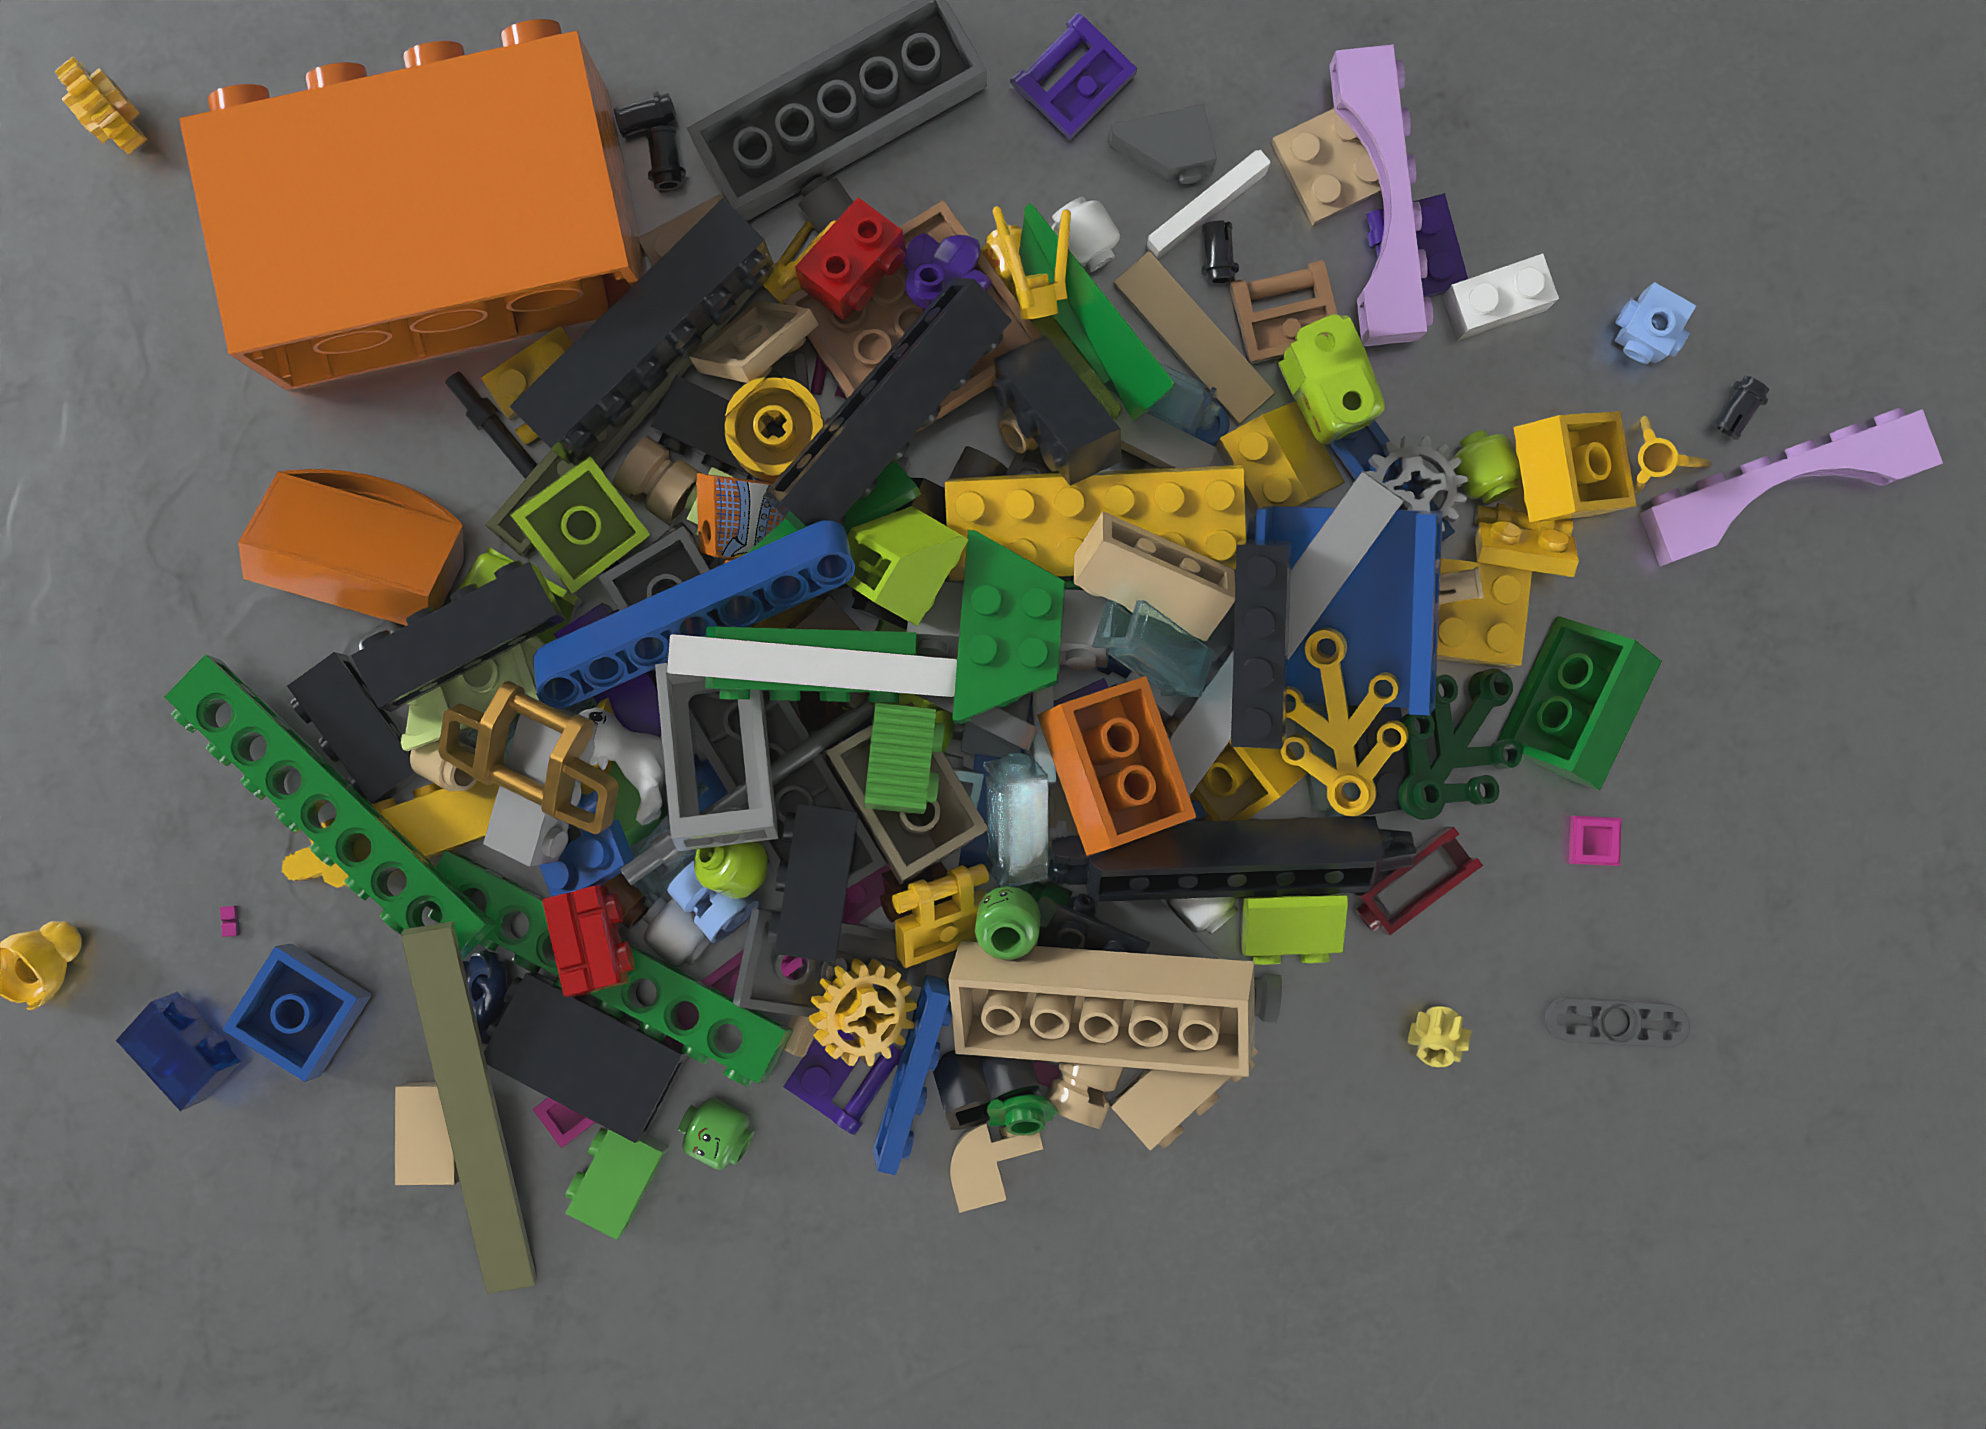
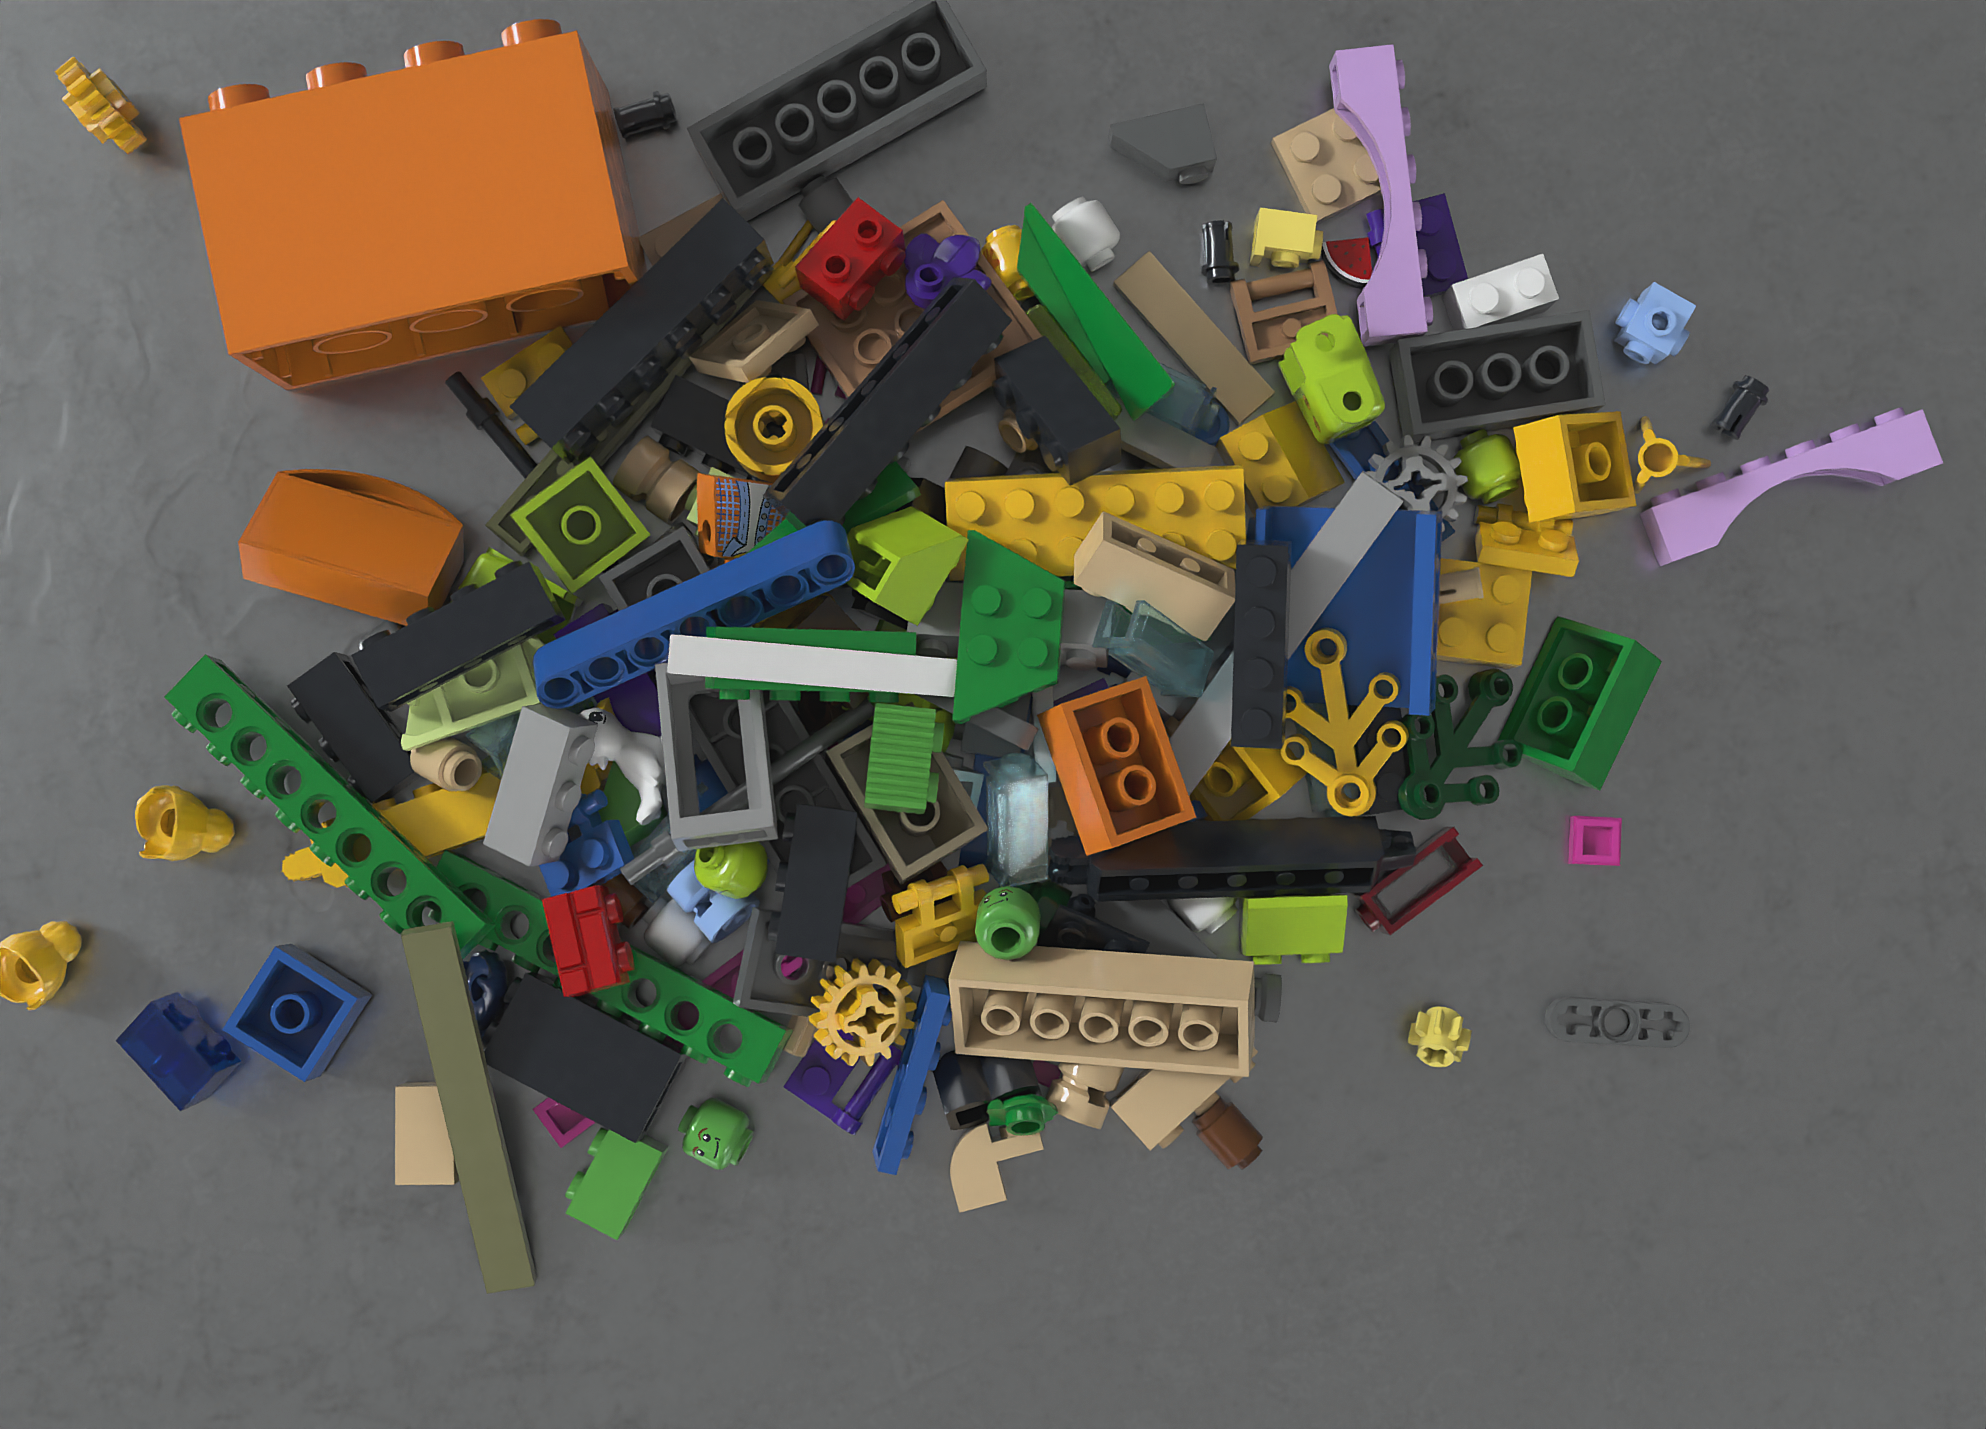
dark pink piece [220,906,239,937] -> none
pearl gold bar [438,681,619,834] -> none
black pin [646,125,686,190] -> none
yellow plant [992,206,1071,319] -> none
dark purple plate [1010,13,1137,140] -> none
white tile [1146,149,1271,260] -> none
none -> yellow piece [135,785,235,861]
none -> reddish brown brick [1192,1096,1263,1170]
none -> light yellow brick [1249,207,1323,268]
none -> red tile [1321,237,1372,288]
none -> dark grey brick [1389,310,1606,442]

